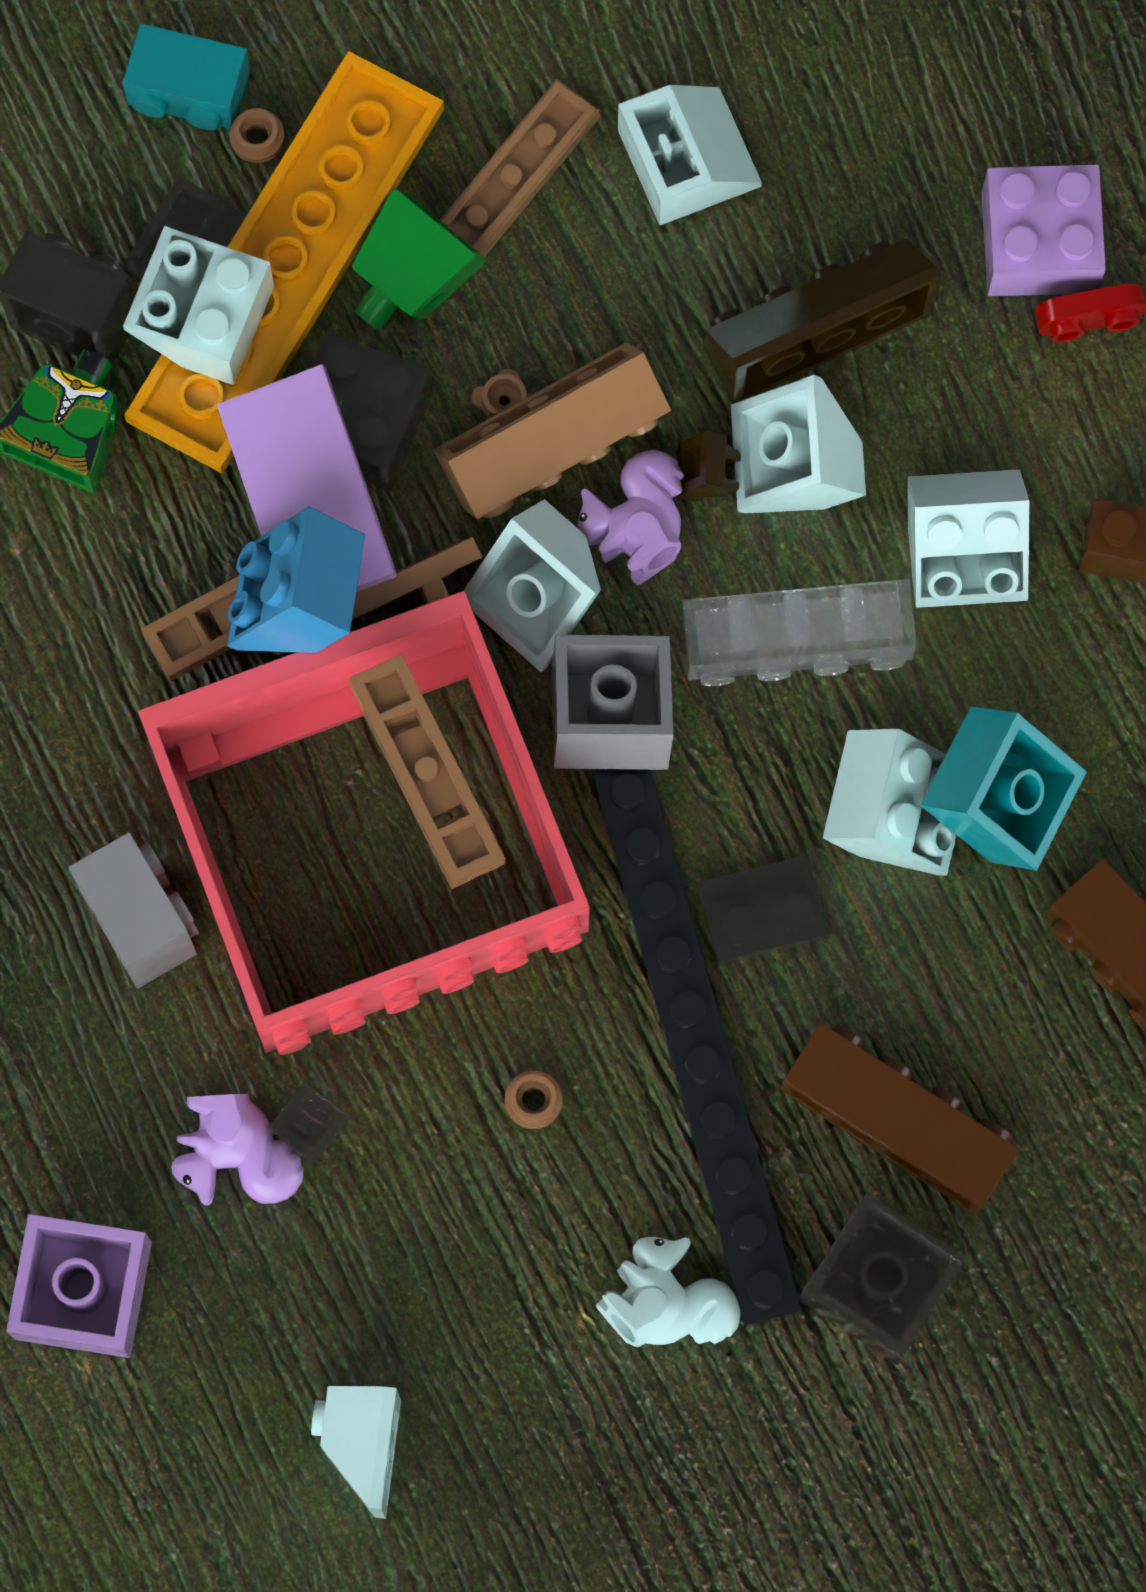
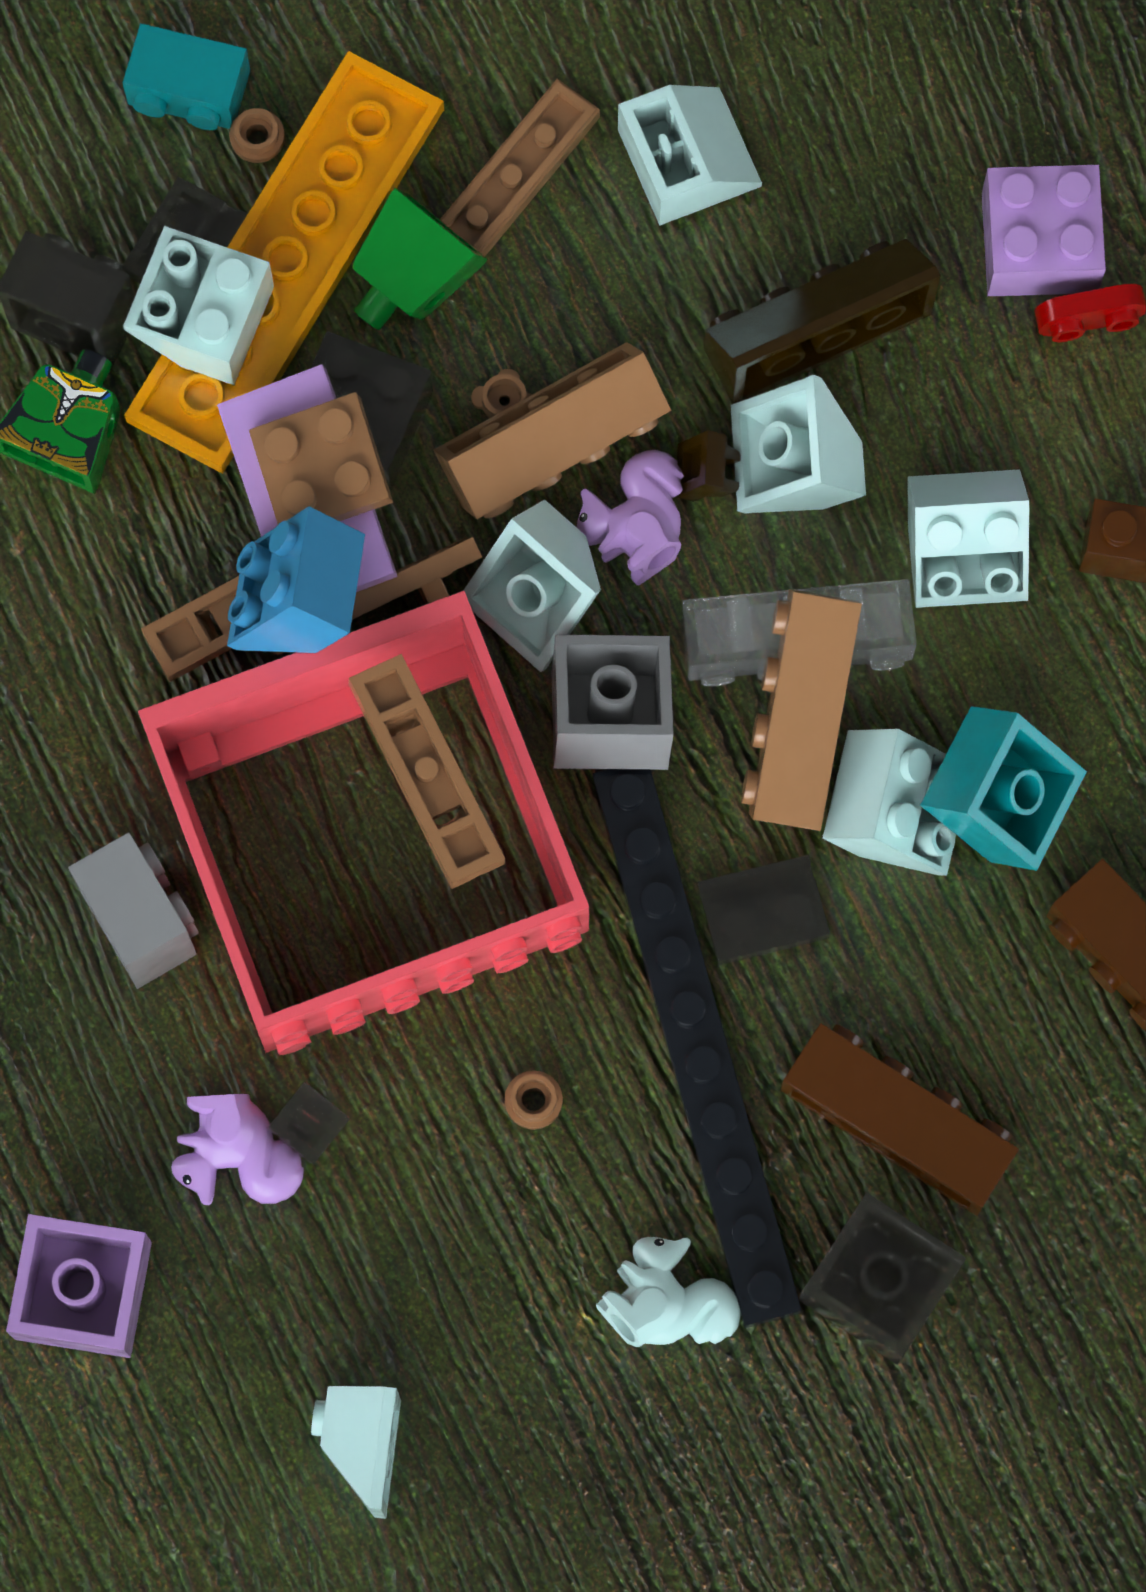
none -> medium nougat plate [249,392,393,524]
none -> medium nougat brick [741,589,862,831]

